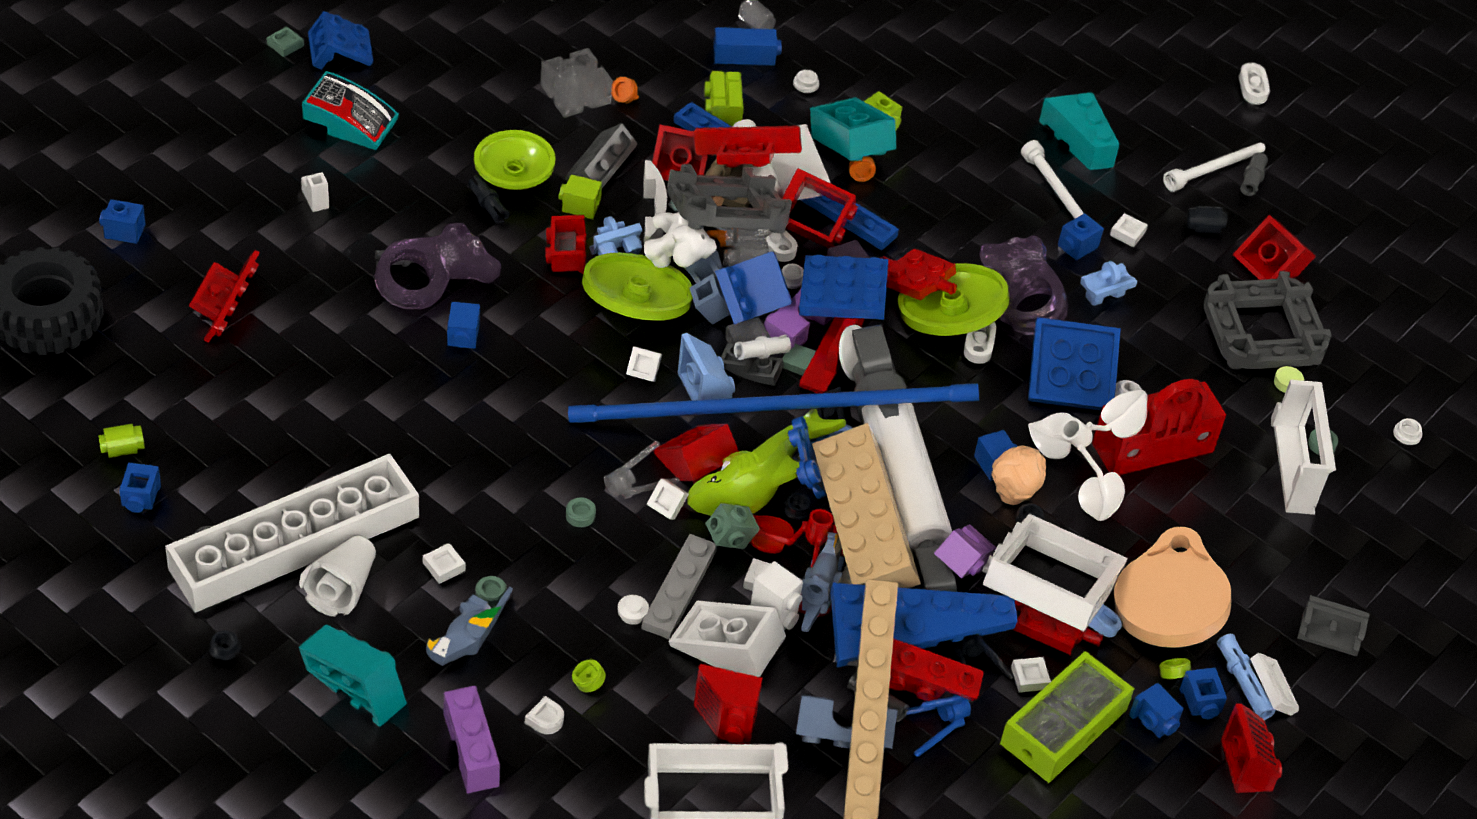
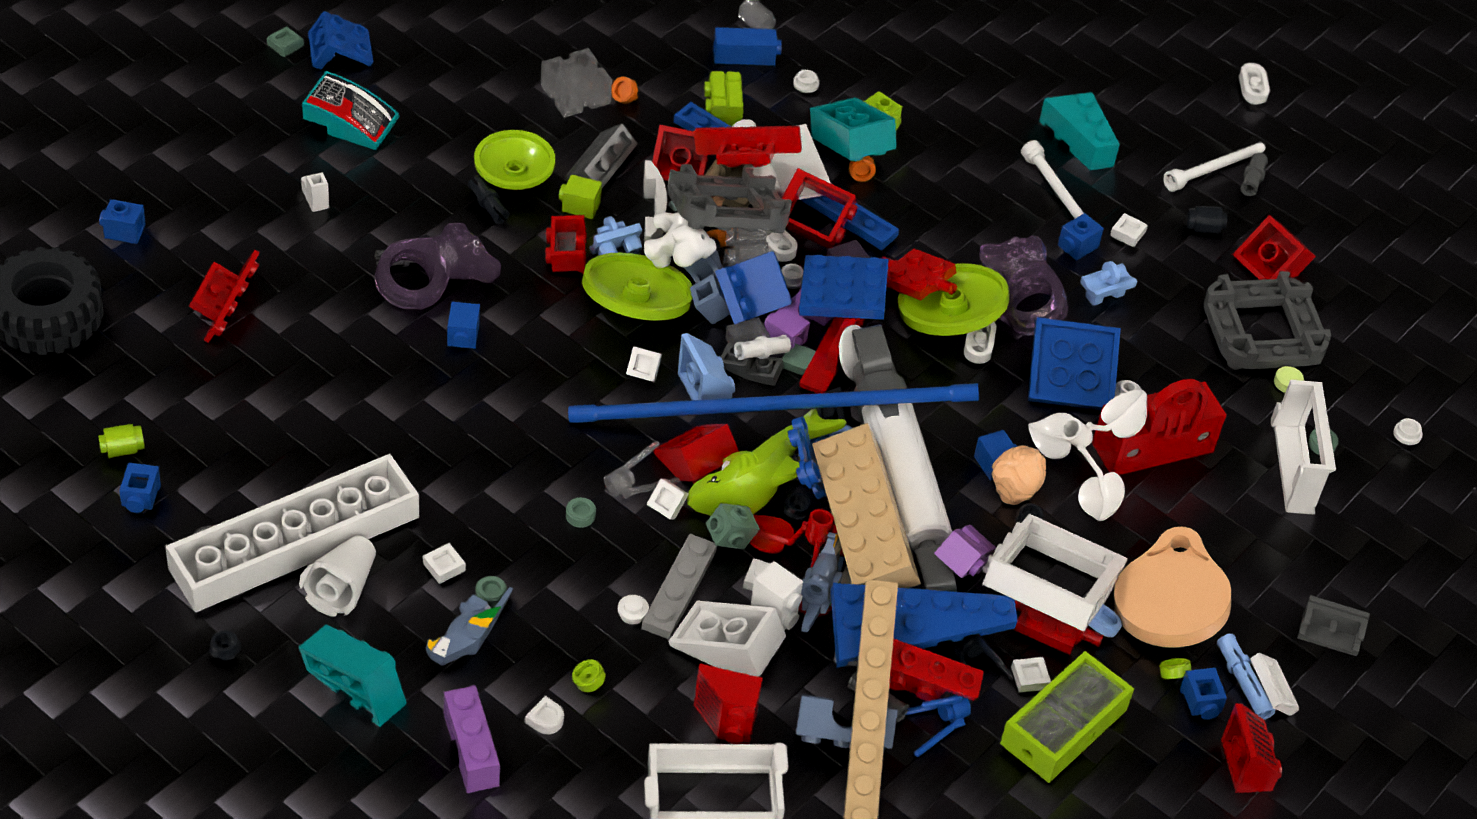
blue brick [1129,683,1184,738] -> none

